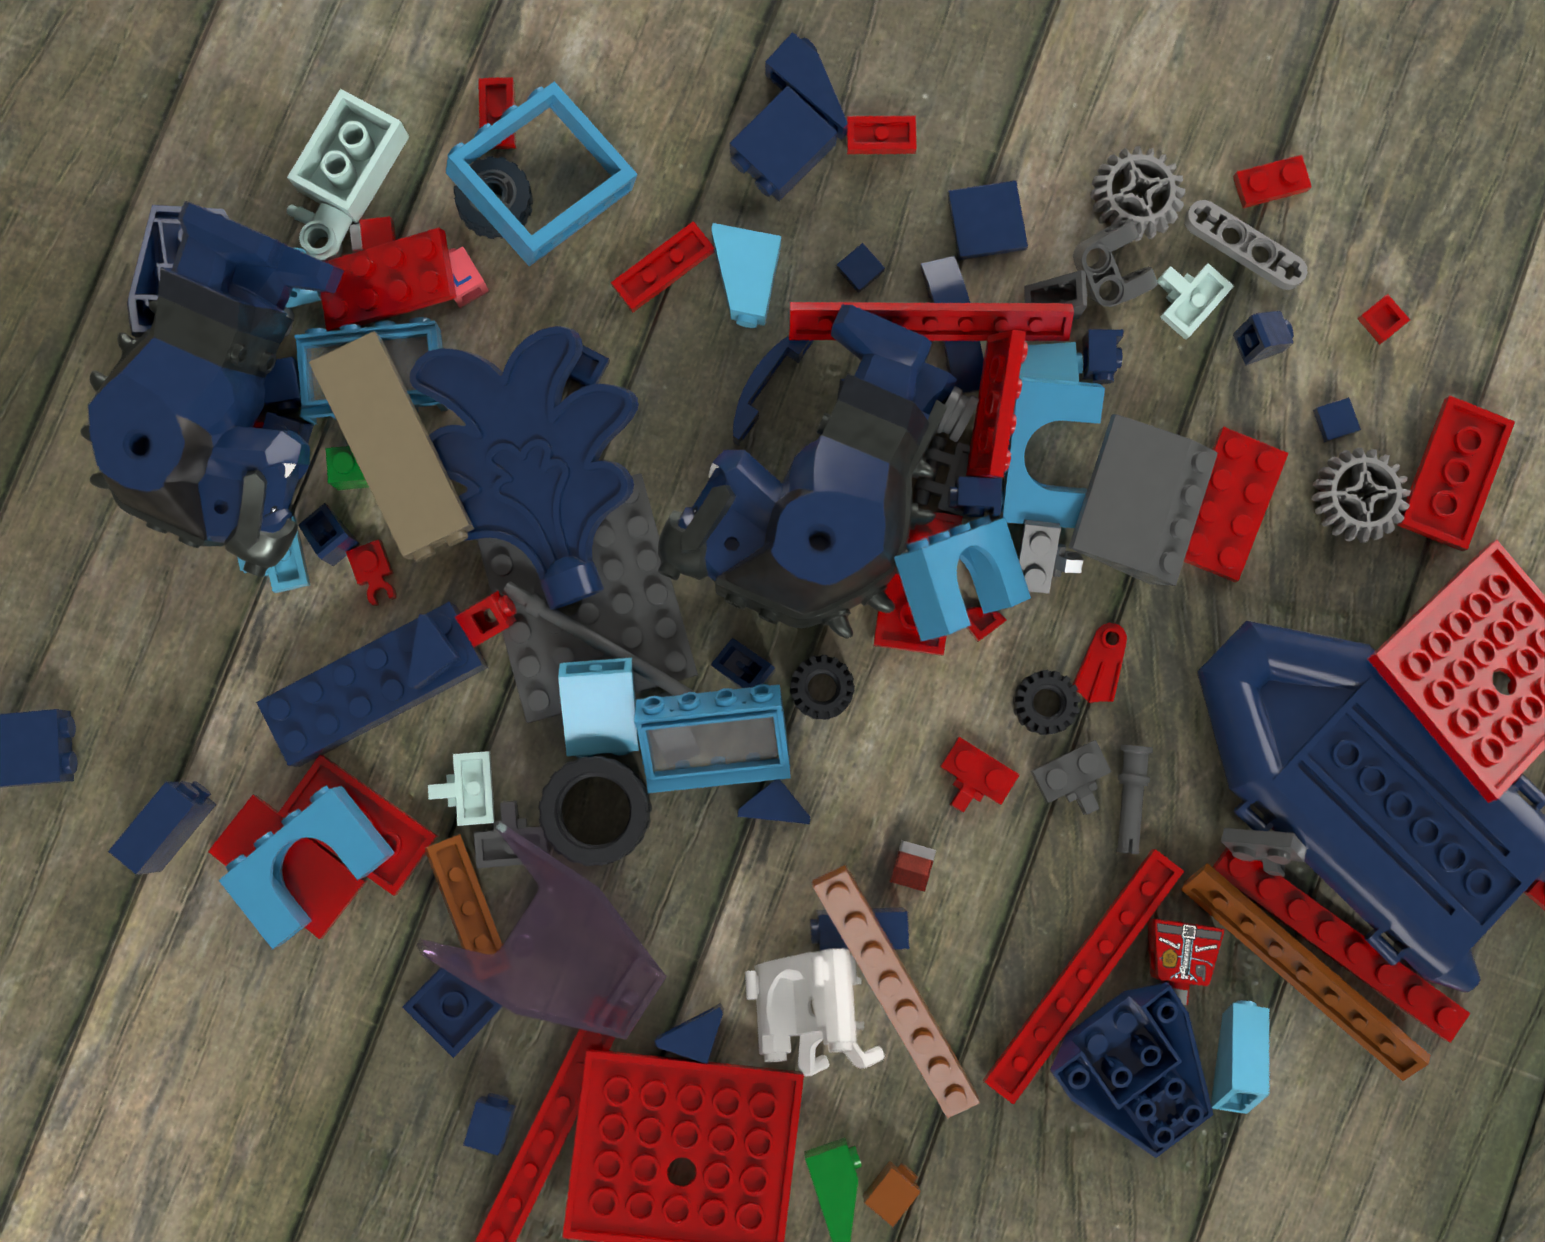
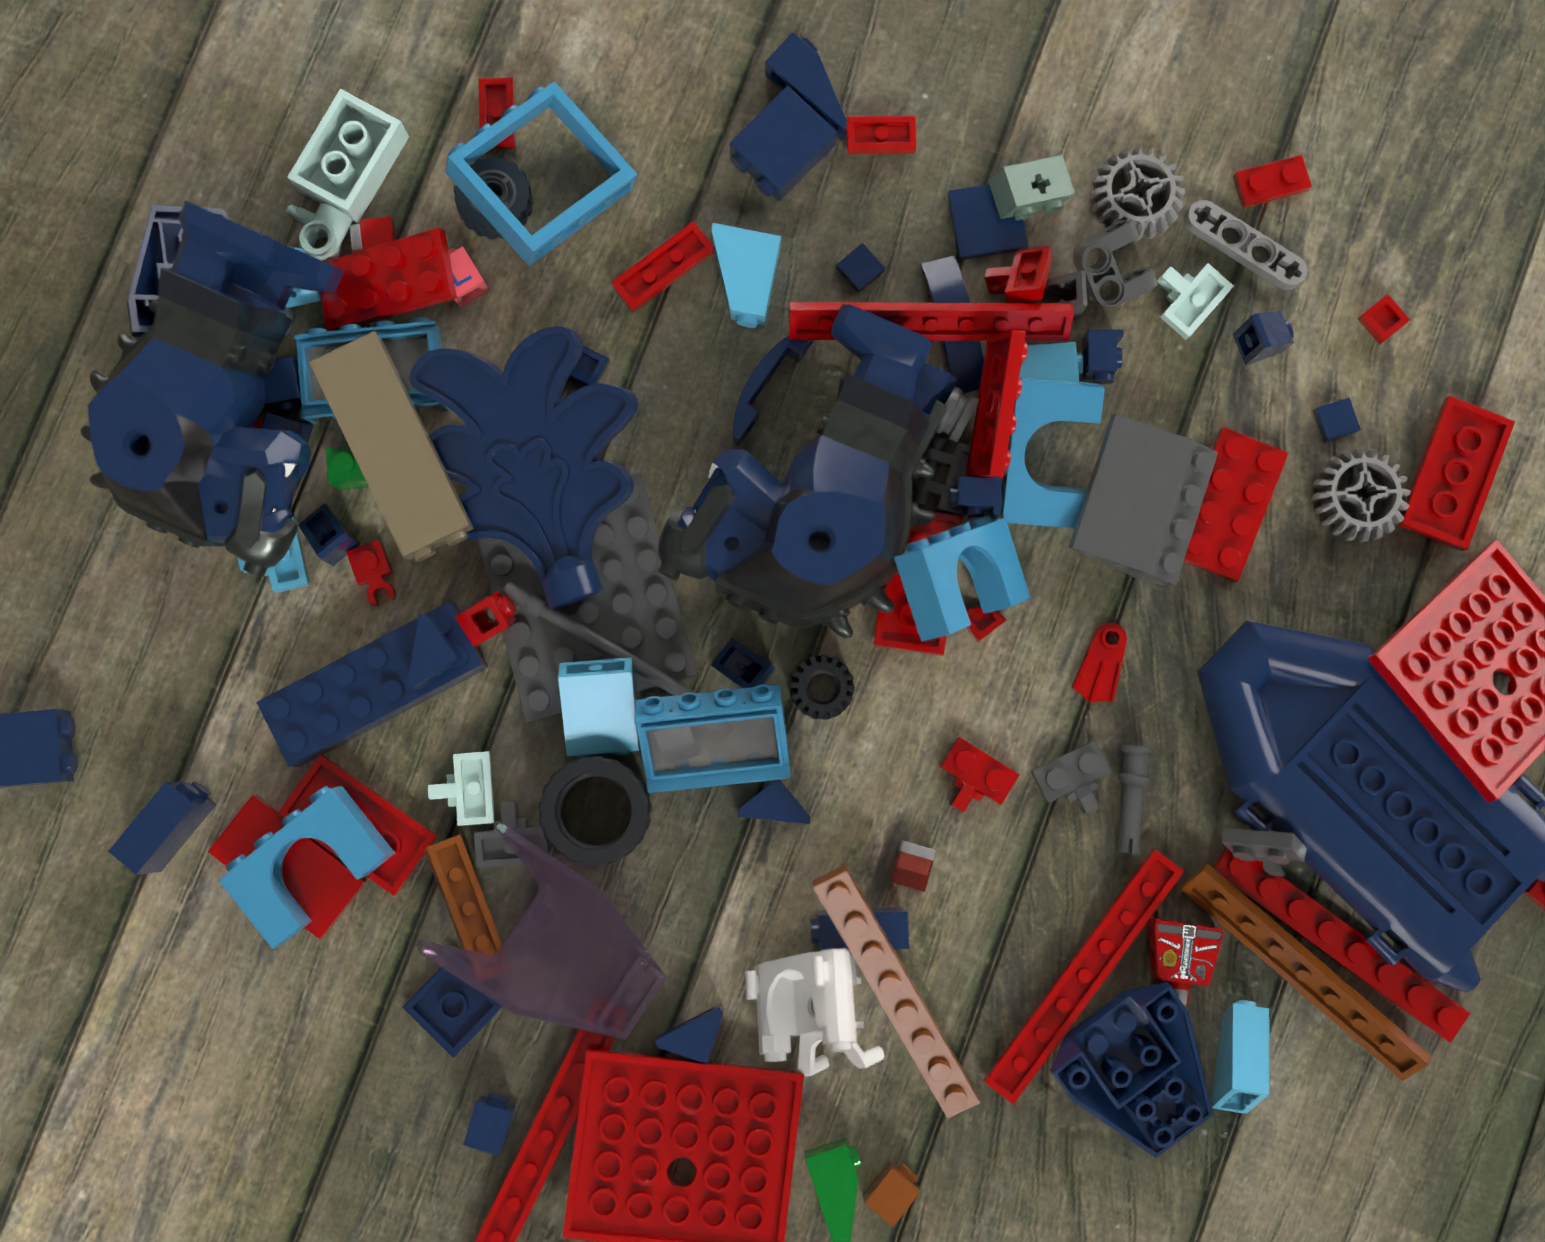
black tyre [1013,670,1081,735] -> none
hinge [1018,519,1083,594] -> none
none -> red hinge [984,246,1053,303]
none -> sand green brick [988,155,1075,221]

